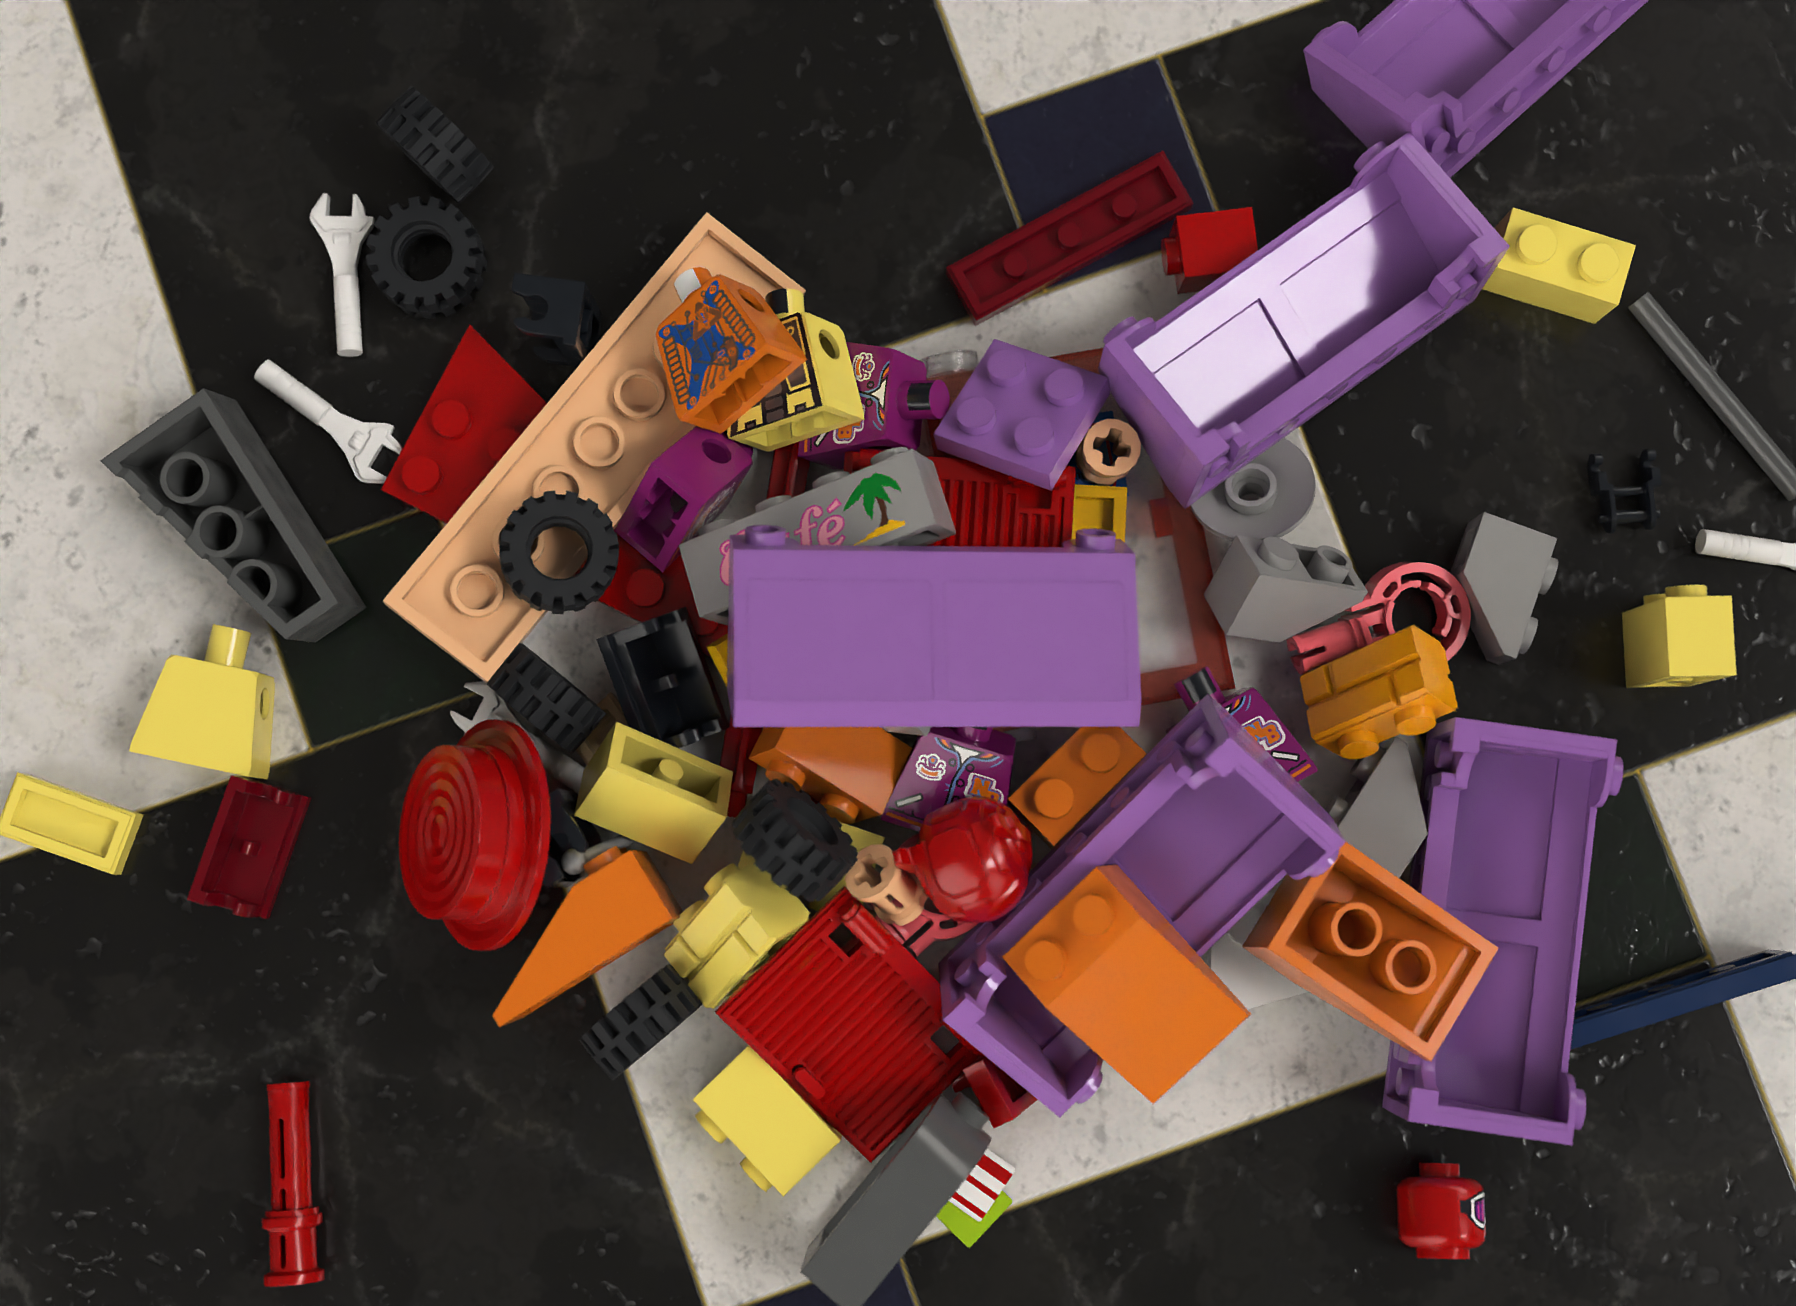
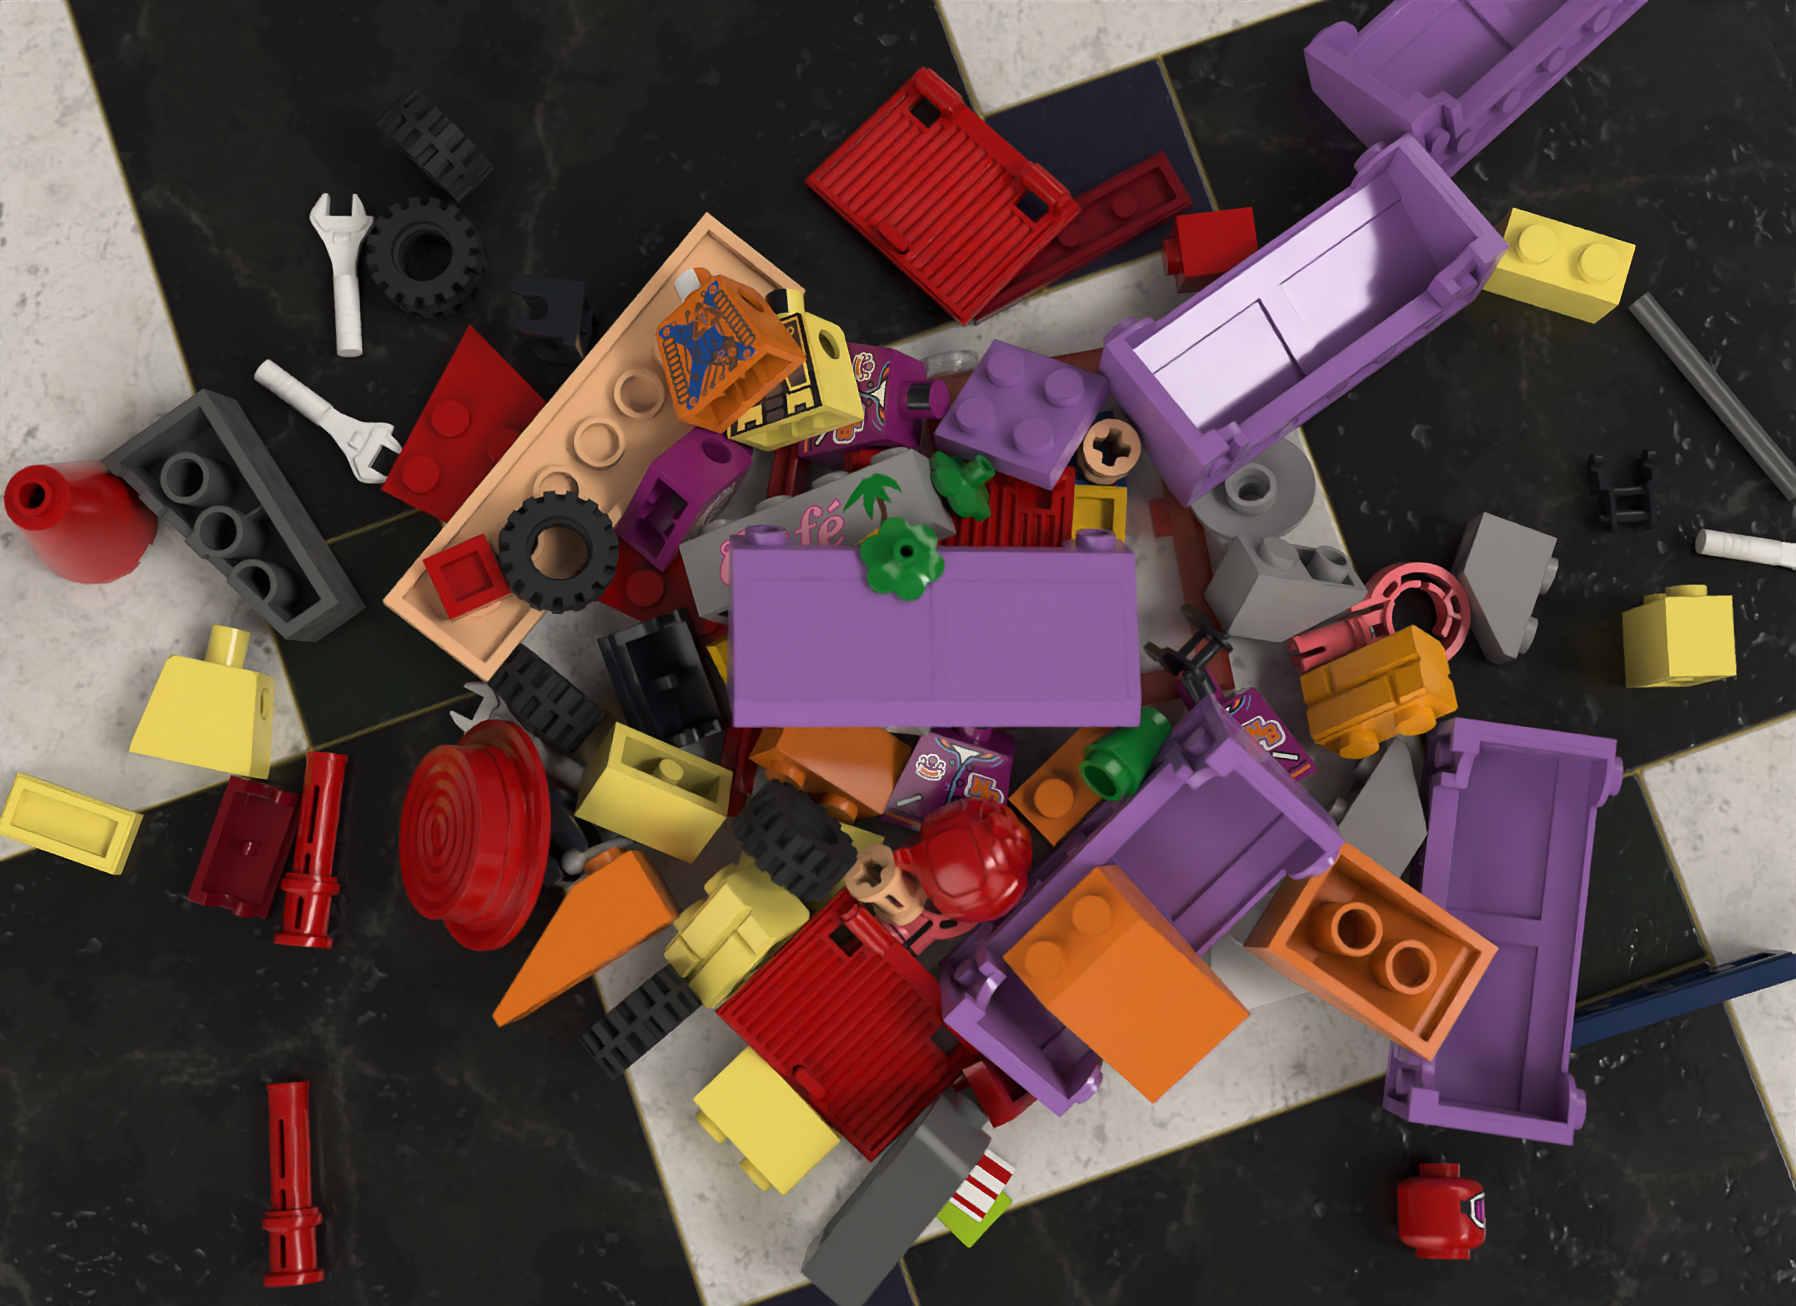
none -> red cone [4,459,157,585]
none -> red pin [273,751,348,949]
none -> red tile [422,533,512,623]
none -> red window [804,67,1082,327]
none -> green plant [859,517,945,602]
none -> green plant [929,451,995,522]
none -> green cone [1079,706,1172,802]
none -> black piece [1142,602,1233,683]

